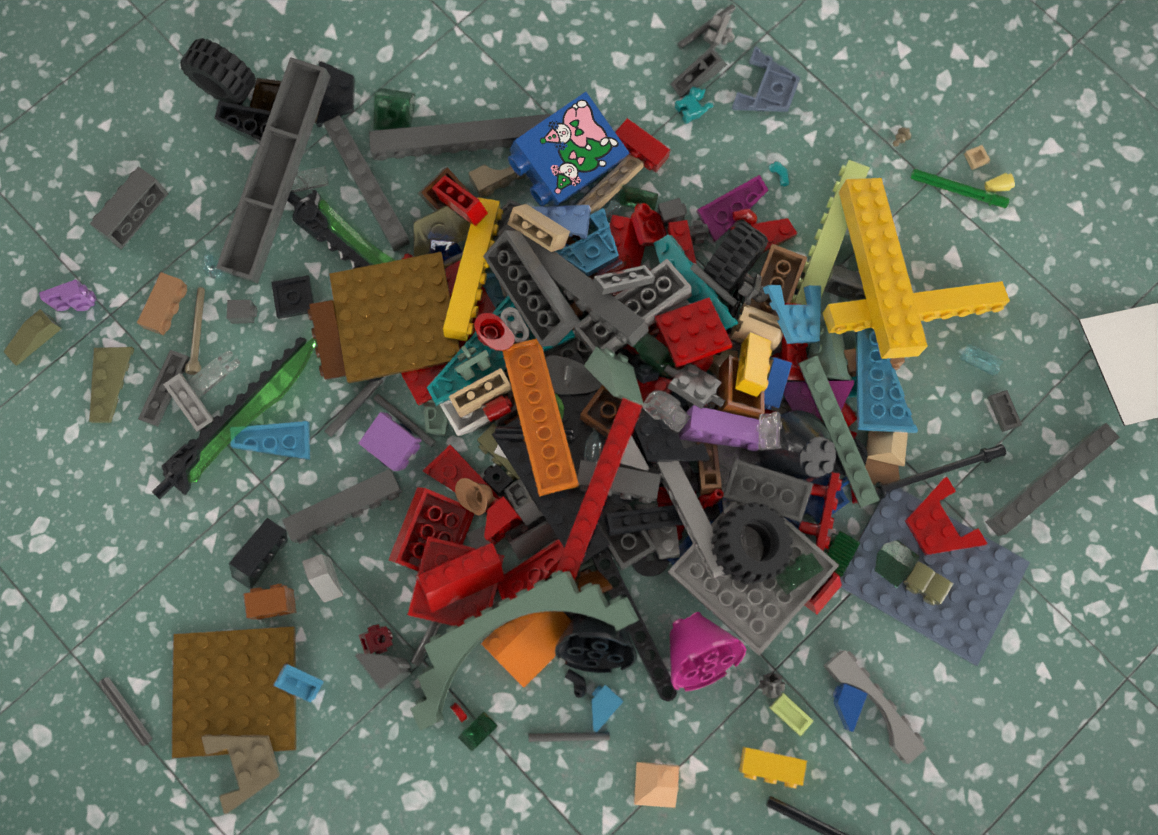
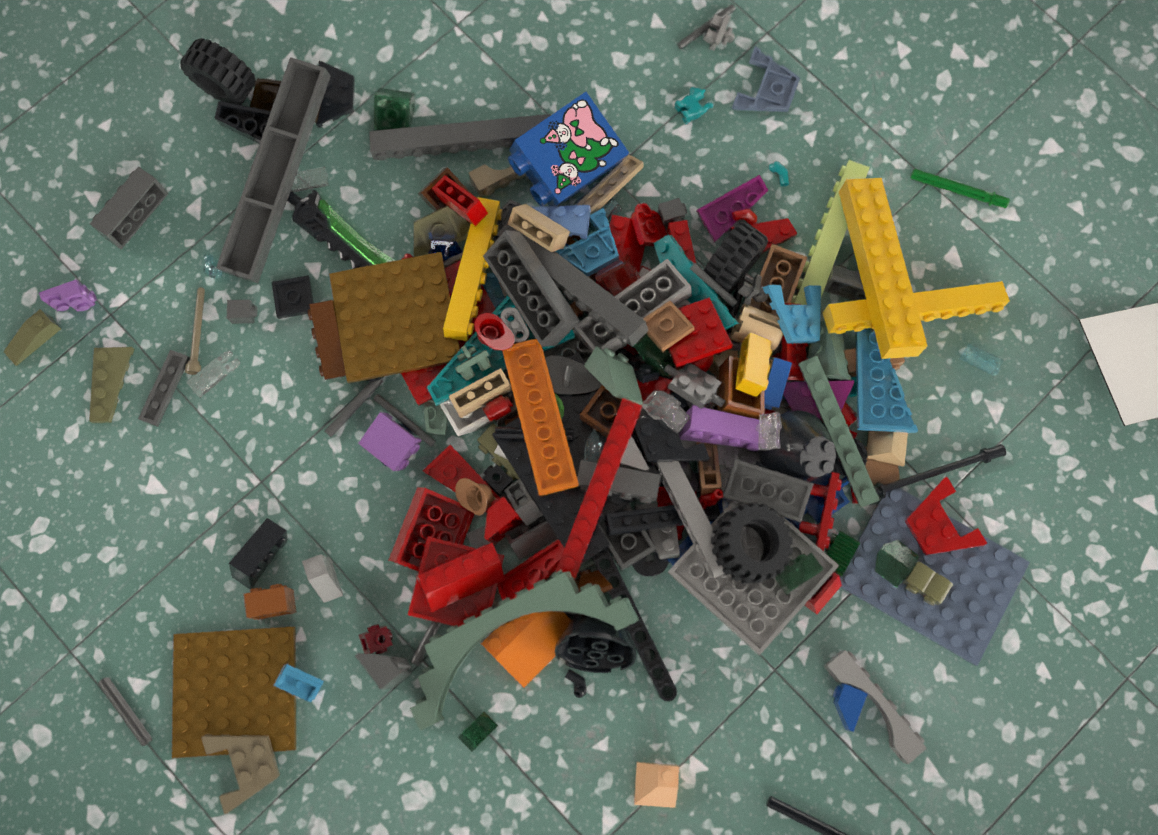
medium nougat brick [137,272,187,336] -> none
piece [152,337,317,499] -> none
light grey plate [163,373,213,432] -> none
dark azure wing [231,421,310,460] -> none
dark grey brick [282,469,402,544] -> none
dark grey brick [323,115,410,252] -> none
red tile [450,702,468,723] -> none
dark grey bar [529,732,610,742] -> none
dark azure slope [591,685,623,733] -> none
dark grey plate [593,265,655,295] -> none
red brick [615,118,671,173] -> none
clear green slope [619,185,659,211] -> none
dark pink cone [669,612,746,691] -> none
dark grey slope [670,47,728,98] -> none
dark grey gear [689,220,709,244] -> none
yellow brick [739,747,807,788] -> none
dark grey gear [760,673,785,698] -> none
yellowish green tile [769,693,813,736] -> none
dark tan hair [893,127,911,147] -> none
tan plate [964,145,990,170] -> none
light yellow cone [985,173,1015,192] -> none
dark grey brick [985,423,1120,537] -> none
dark grey plate [987,390,1022,432] -> none
none -> medium nougat tile [643,300,694,352]

